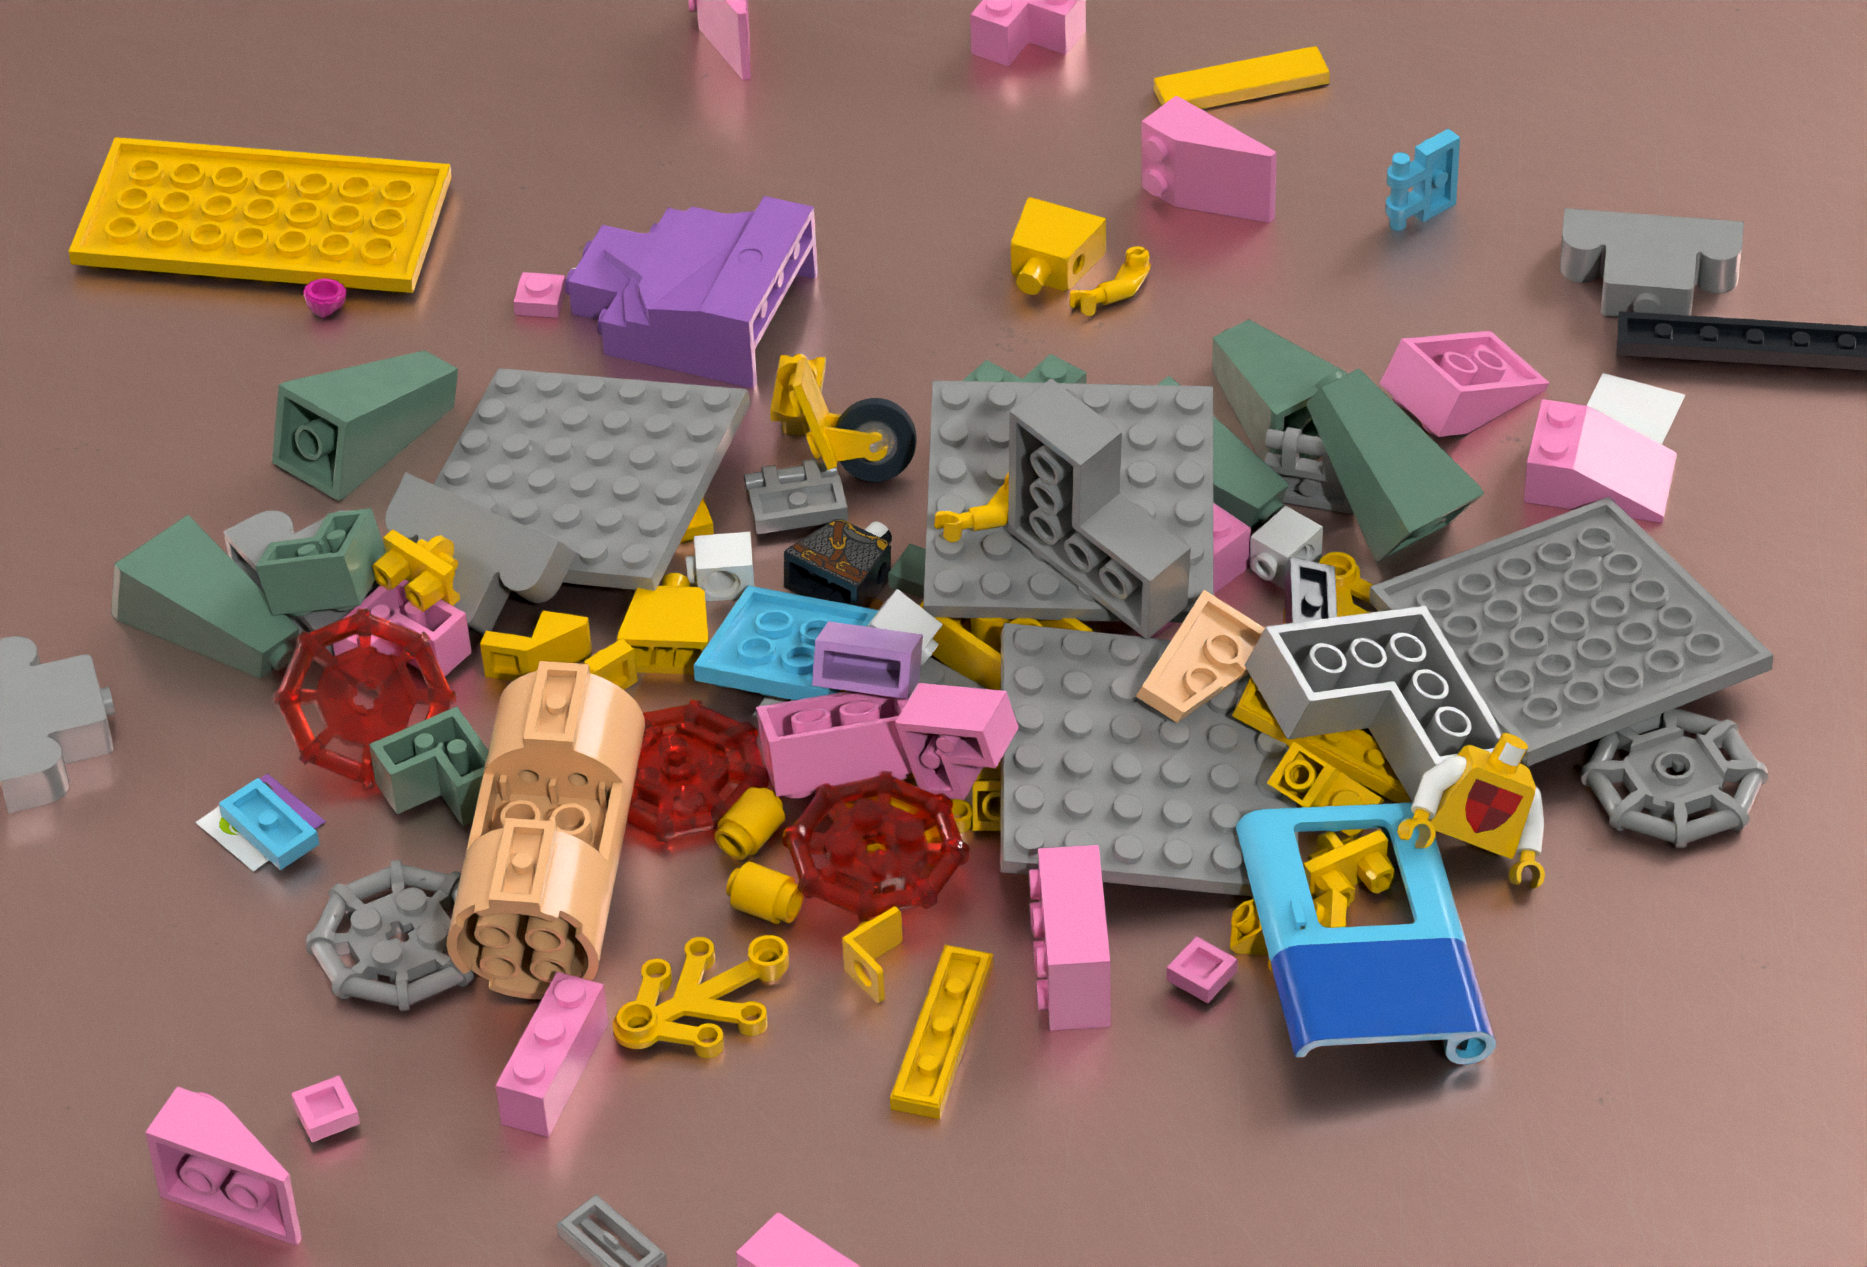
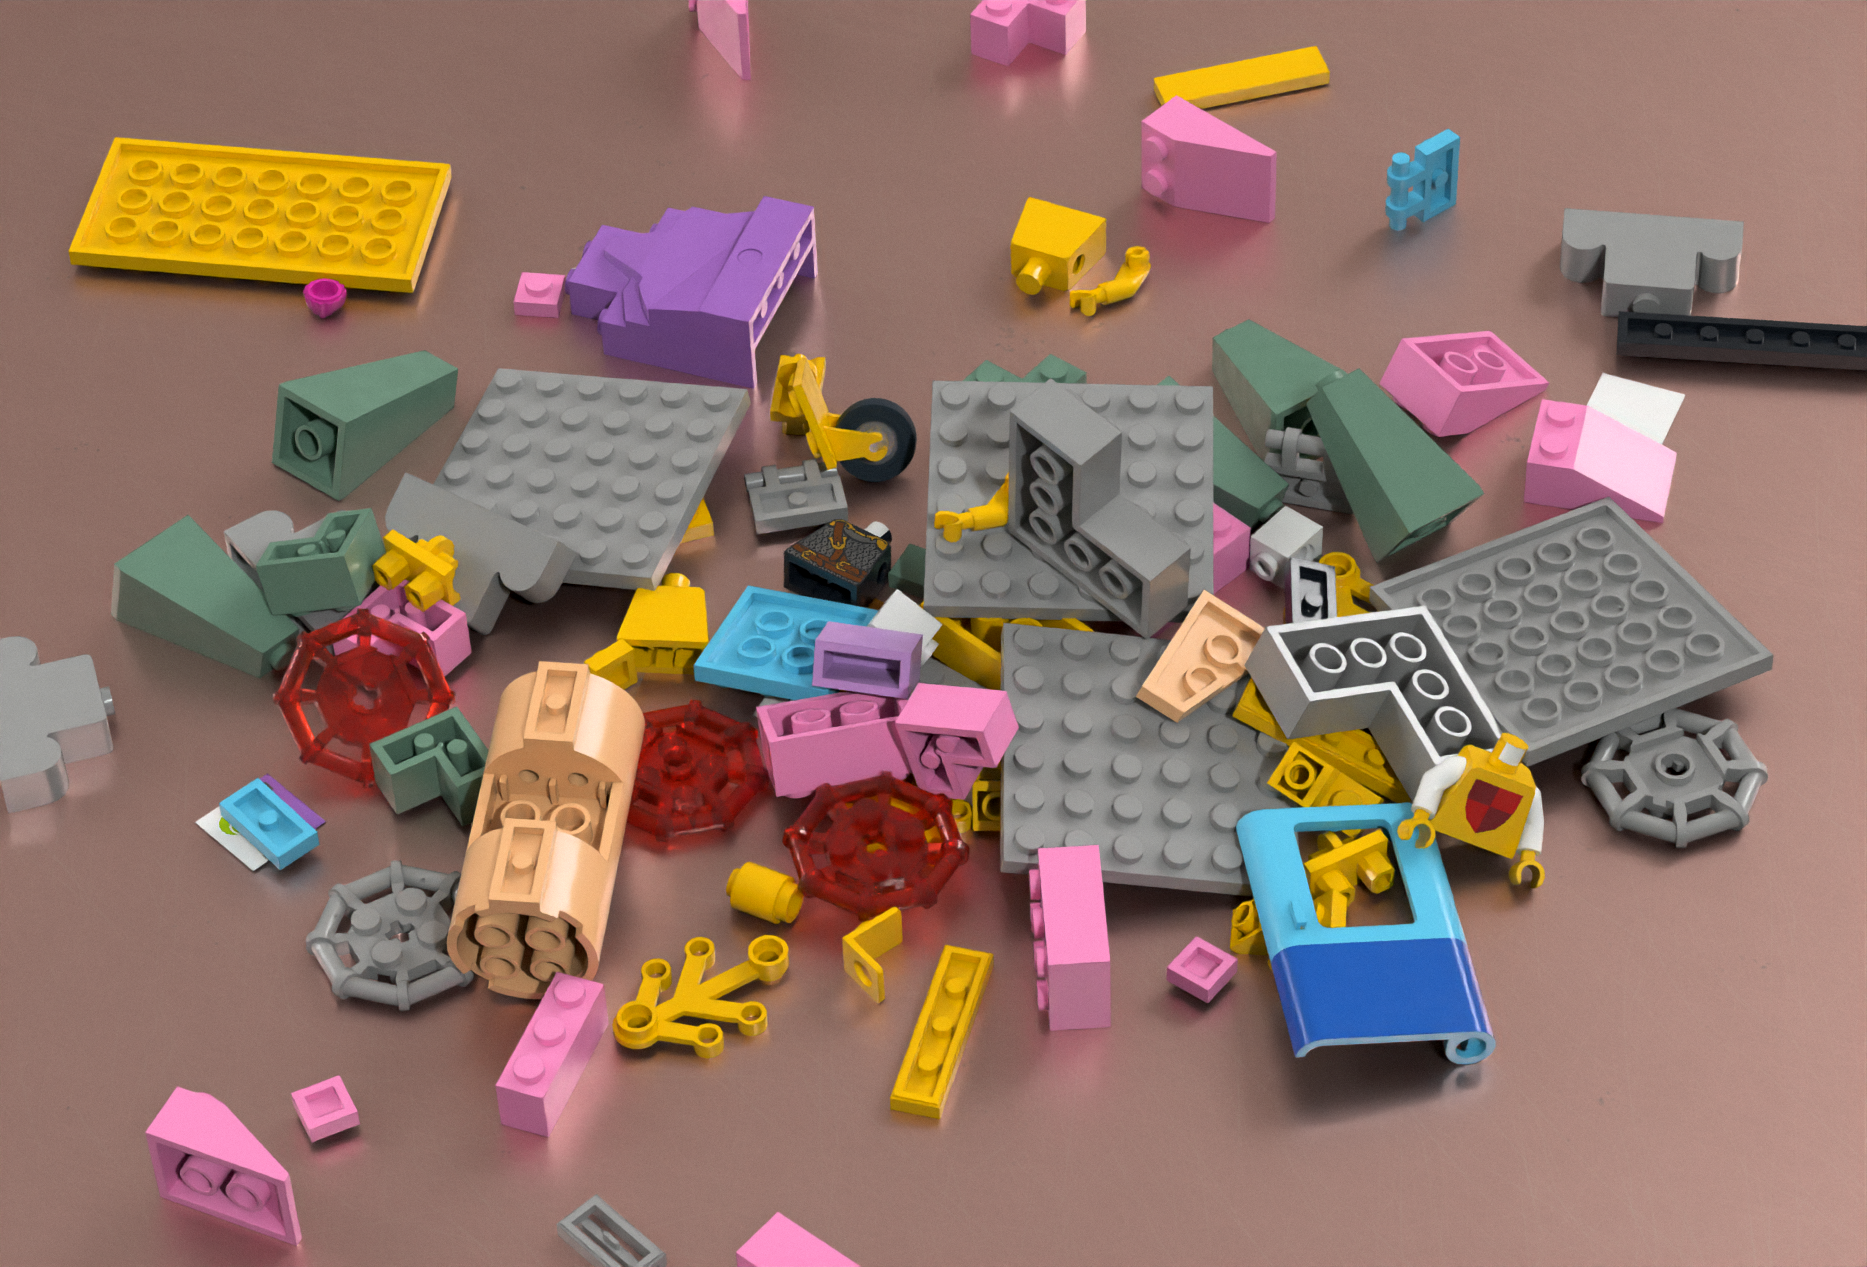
yellow slope [480,611,592,681] -> none
white brick [686,532,755,602] -> none
yellow brick [714,787,785,860] -> none

